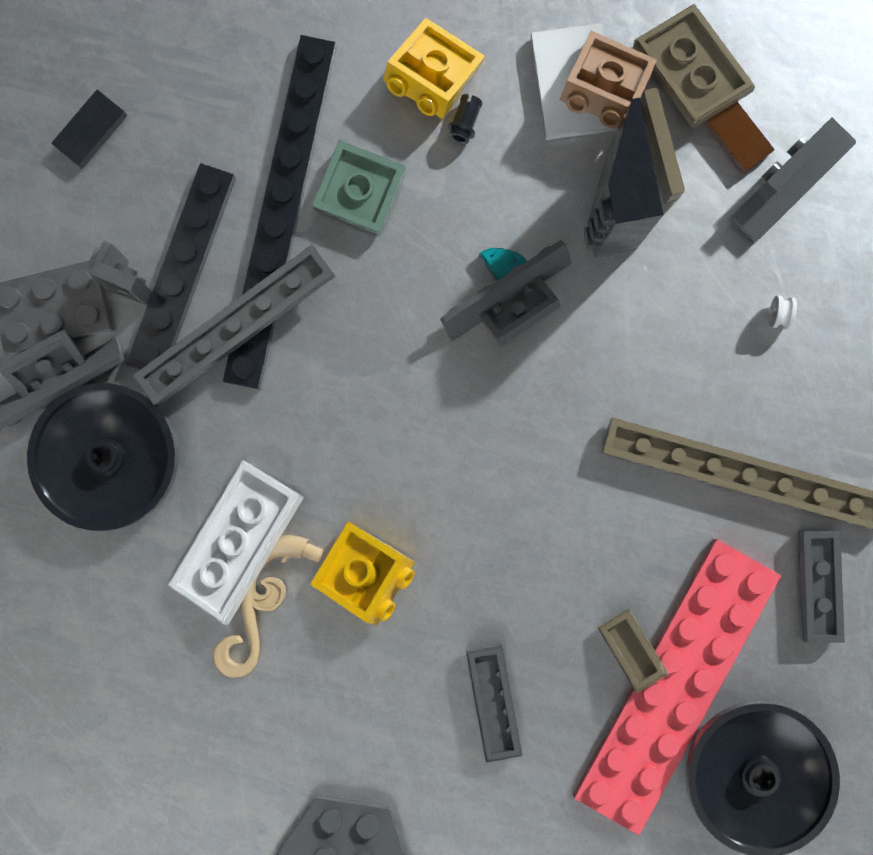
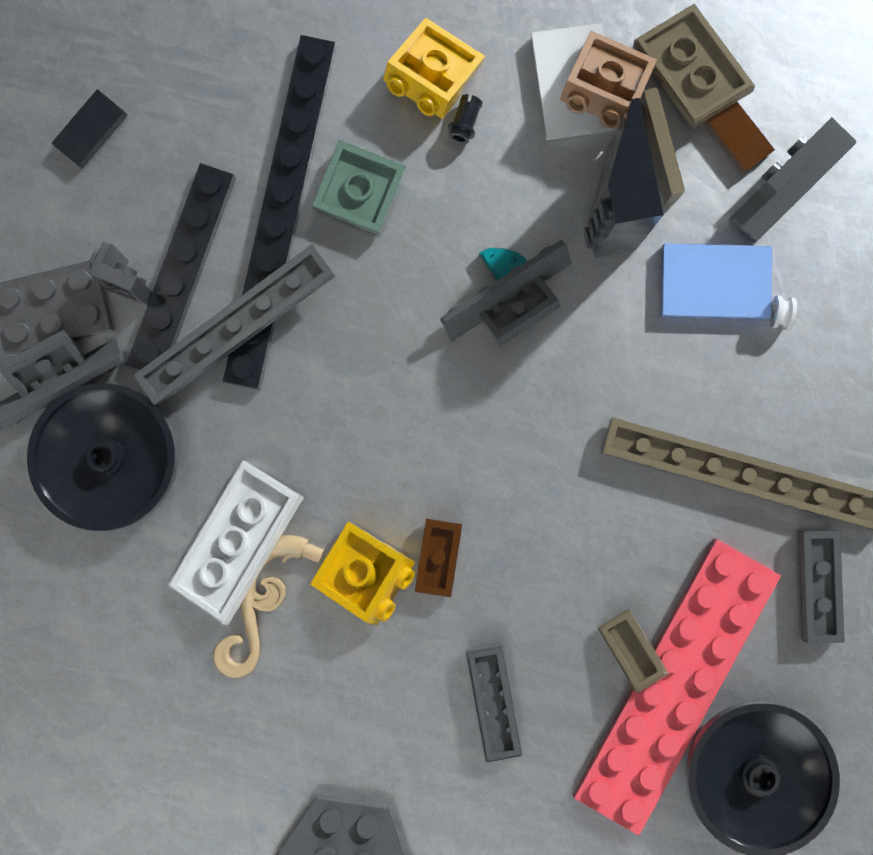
none -> reddish brown plate [415,518,462,598]
none -> light blue tile [660,243,772,320]

